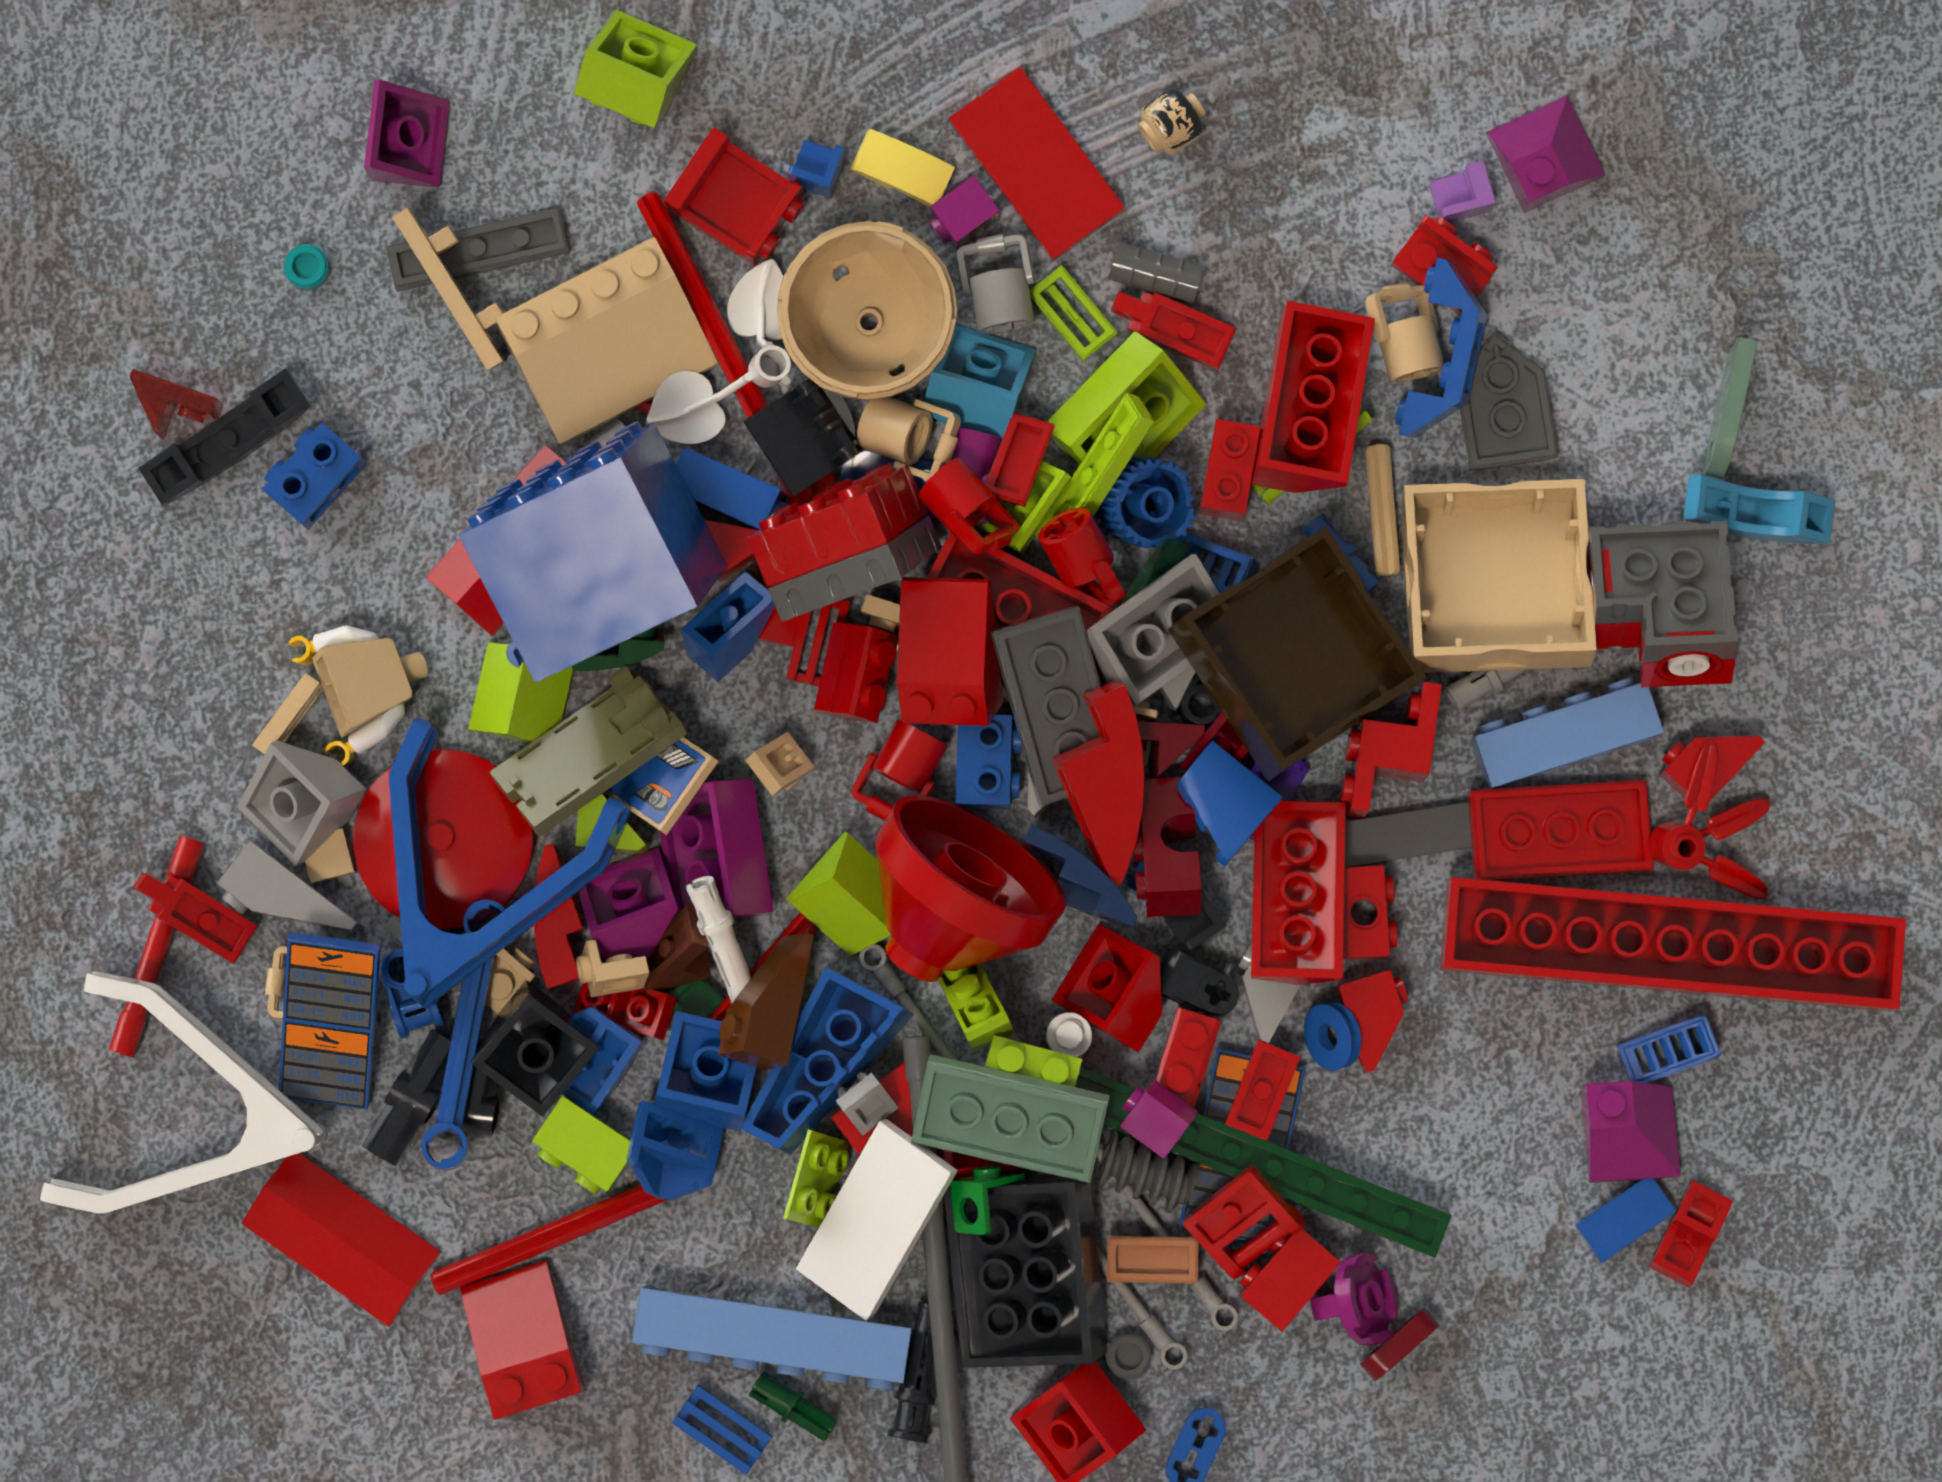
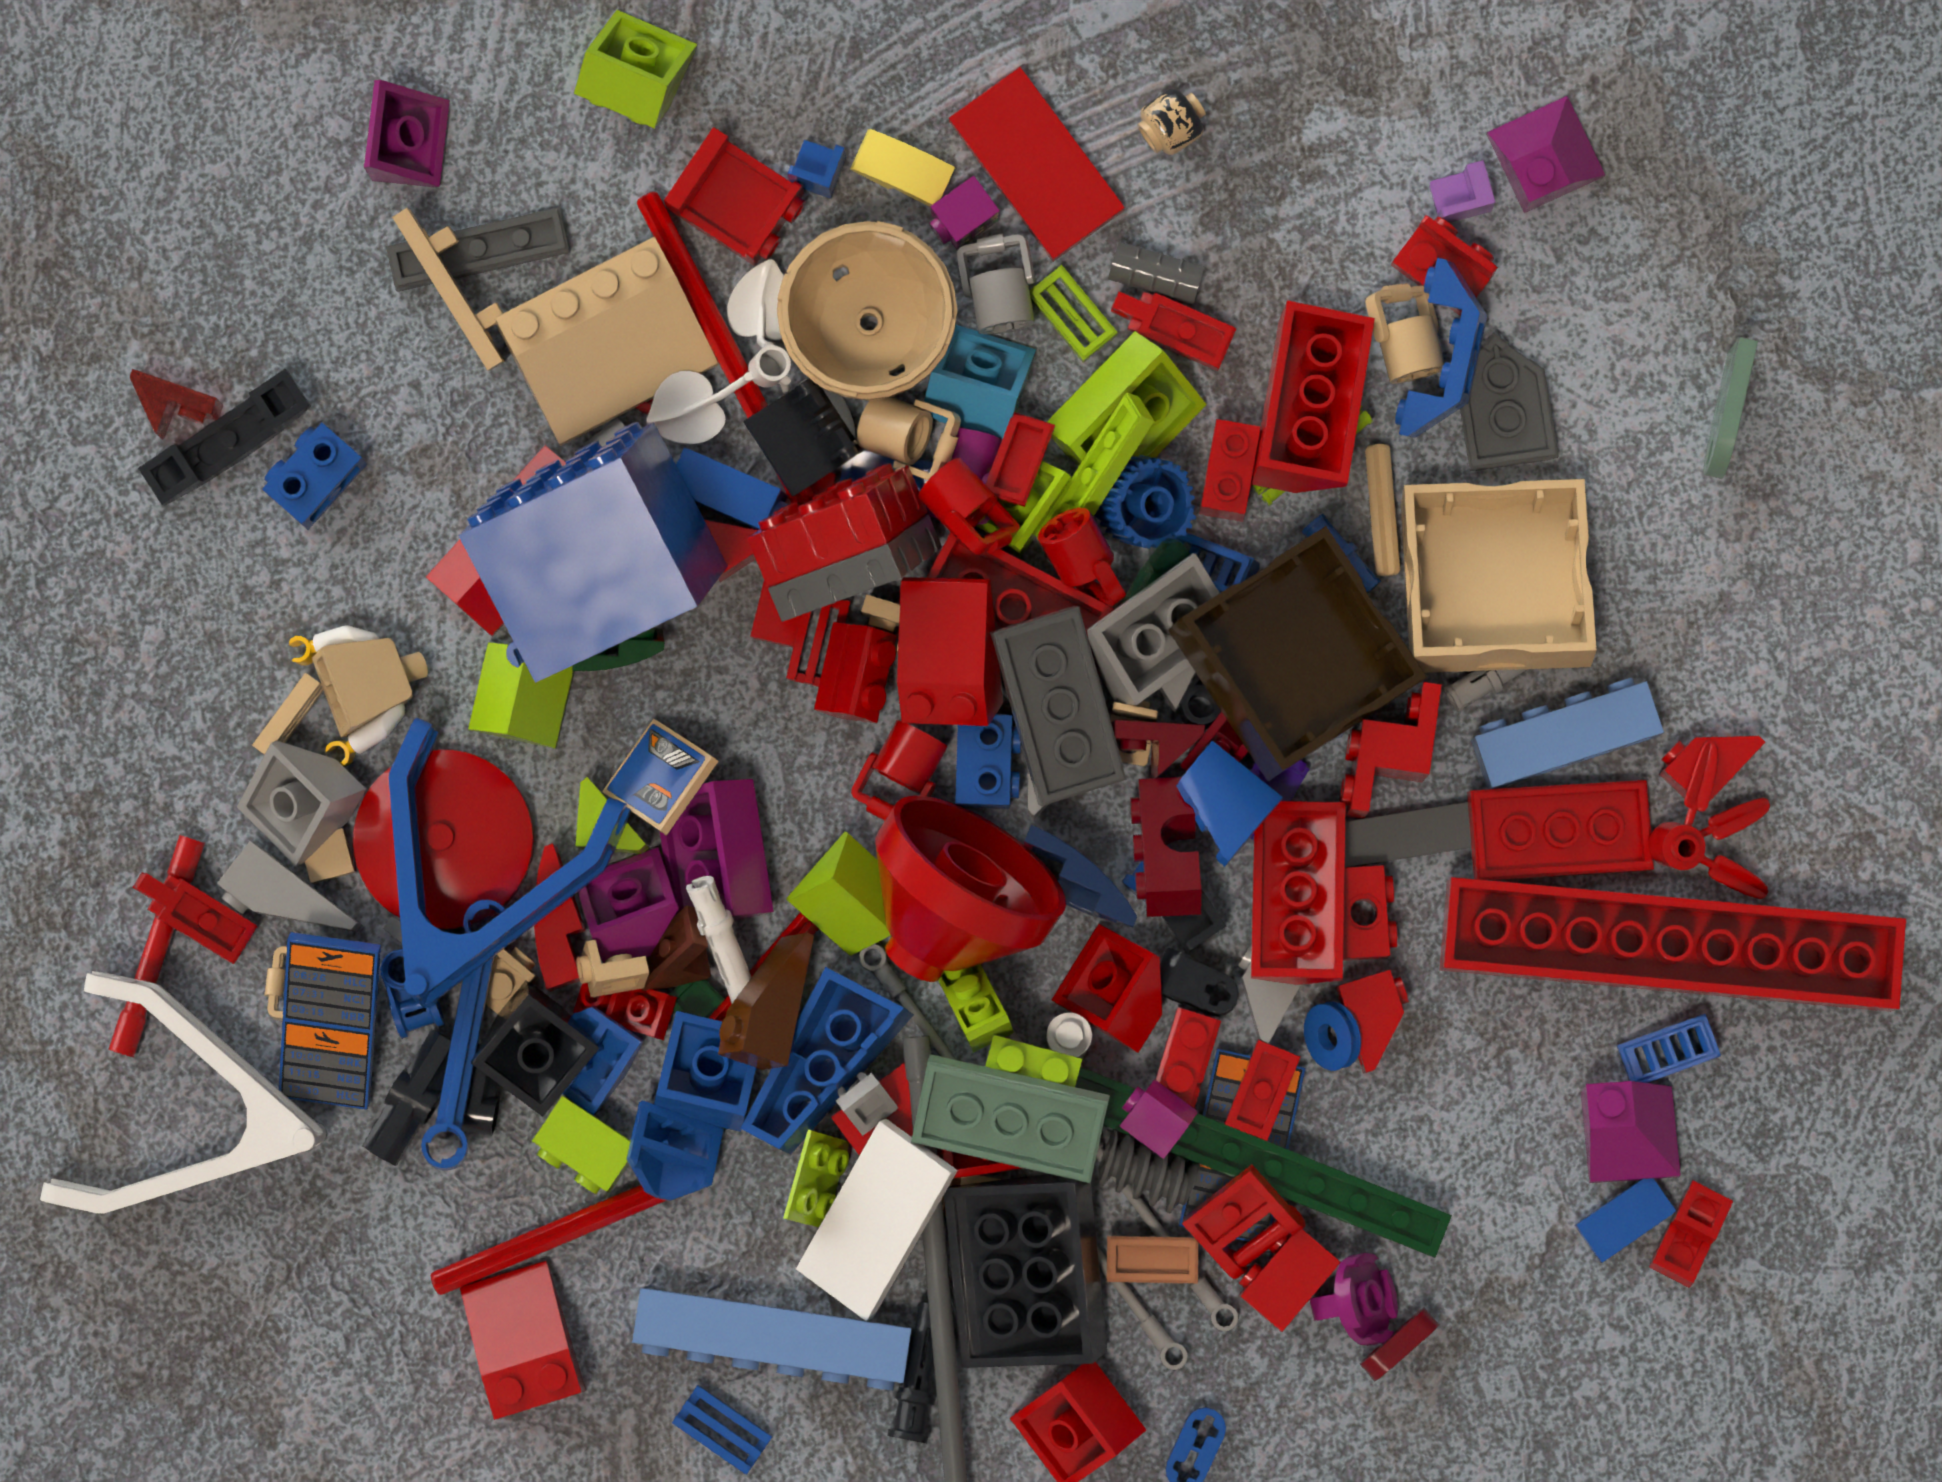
red slope [241,1153,442,1327] -> none
teal tile [284,244,330,291] -> none
olive piece [489,665,687,837] -> none
blue slope [681,571,775,682] -> none
tan bracket [745,732,815,796] -> none
dark green axle [749,1371,837,1440] -> none
green bracket [951,1165,1025,1235] -> none
red slope [1051,680,1144,886] -> none
dark grey tile [1106,1333,1151,1379] -> none
dark grey piece [1586,521,1739,687] -> none
dark azure arch [1683,475,1835,544] -> none

